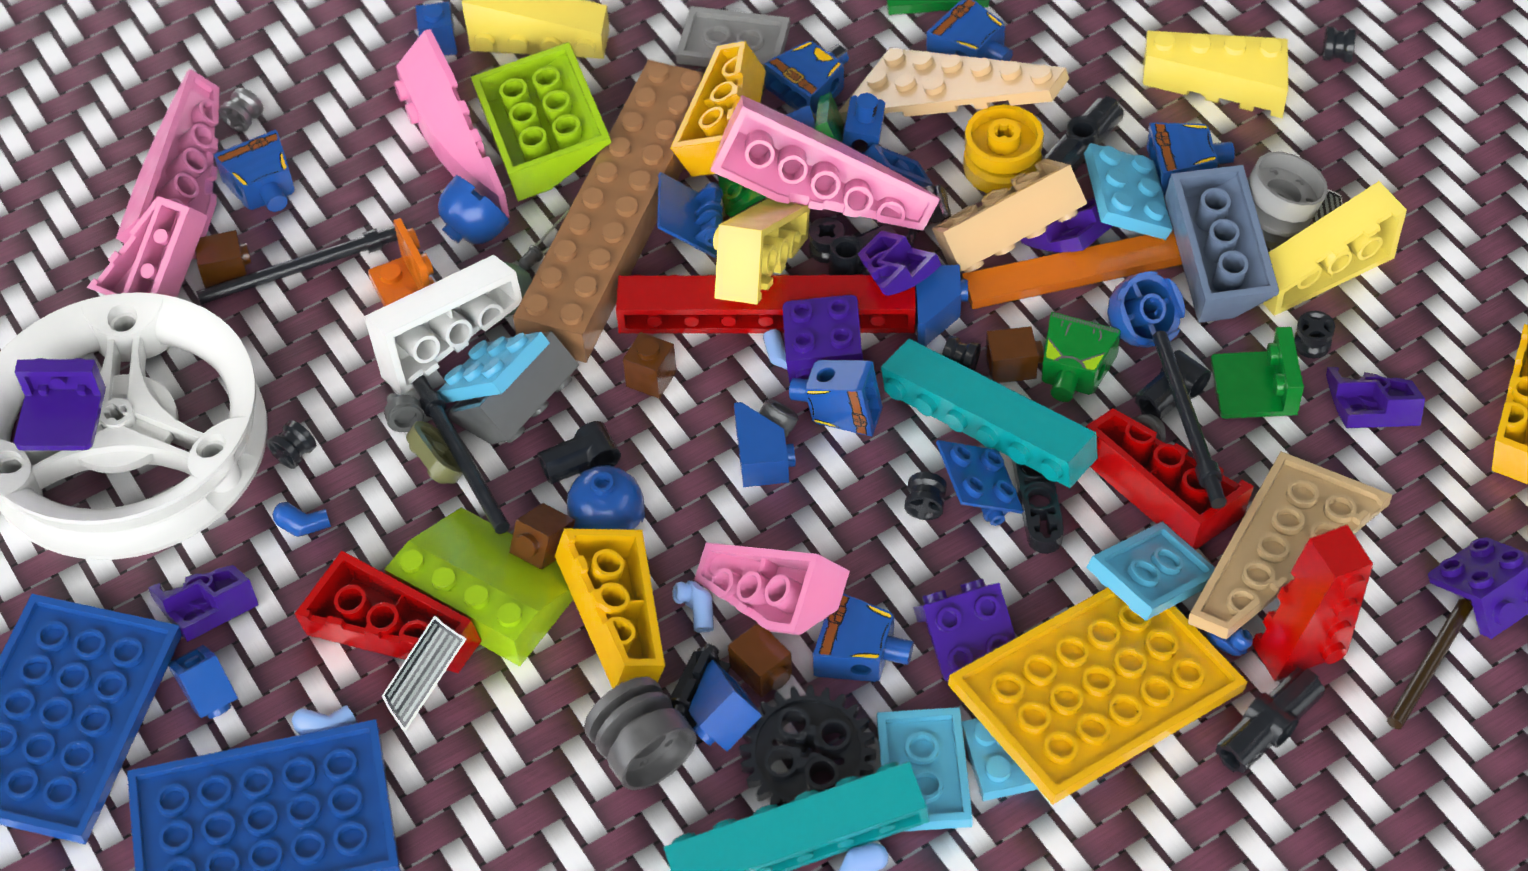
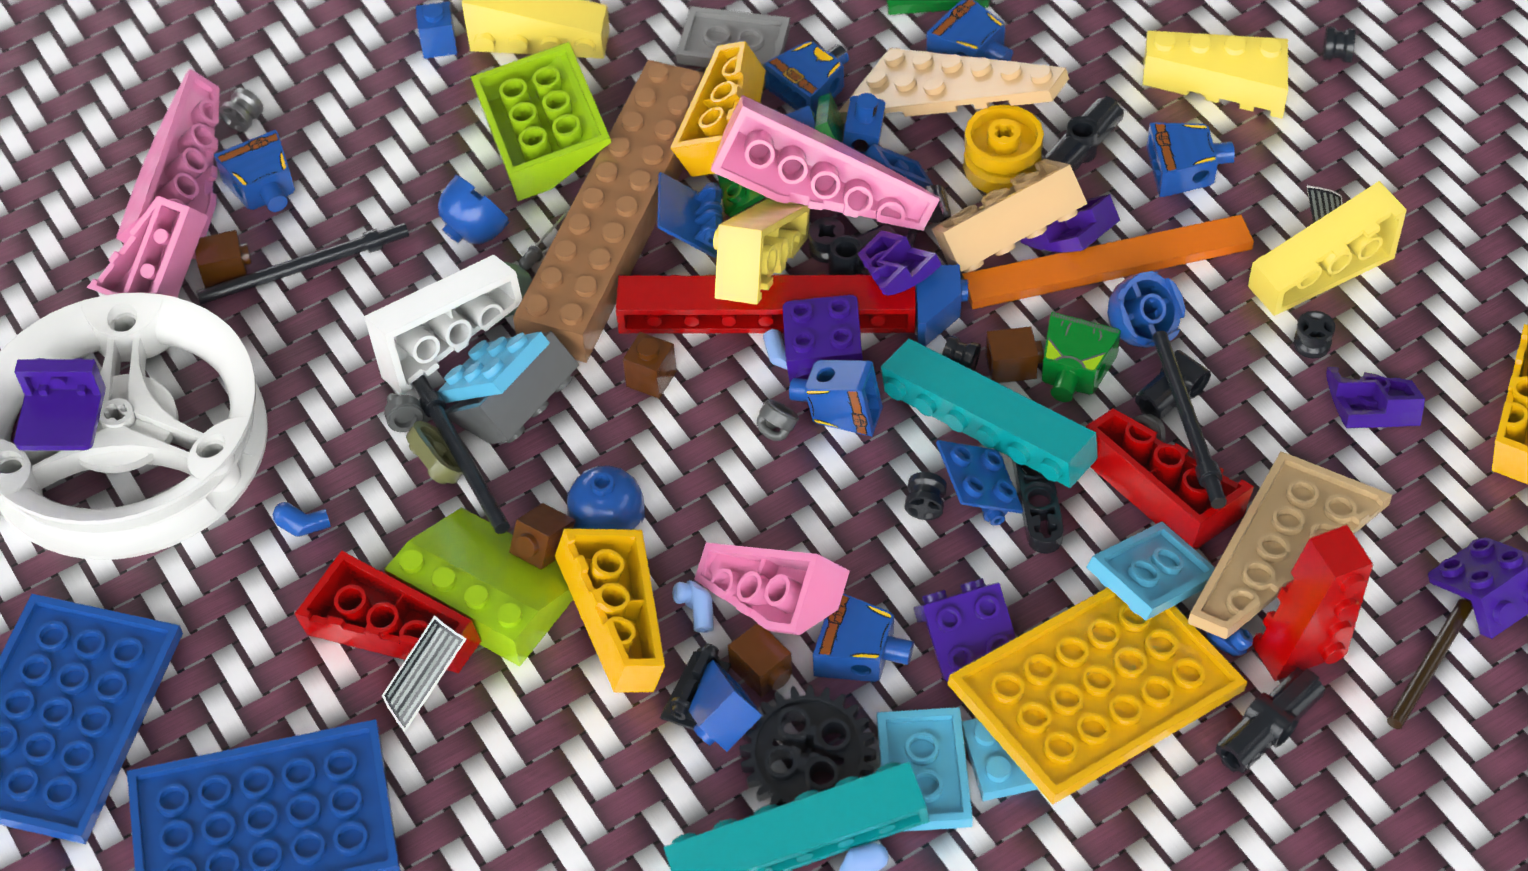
dark purple slope [148,565,259,642] -> none
blue slope [168,645,238,719] -> none
black wheel [267,420,317,469] -> none
light blue arm [292,705,356,735] -> none
orange bracket [368,218,434,307] -> none
bright pink wedge [394,29,509,218] -> none
black piece [537,421,621,484] -> none
flat silver wheel [584,677,697,790] -> none
blue slope [734,402,796,487] -> none
medium azure plate [1084,143,1173,240] -> none
sand blue slope [1165,165,1279,323] -> none
green bracket [1211,326,1304,419] -> none
light grey wheel [1247,152,1328,249] -> none

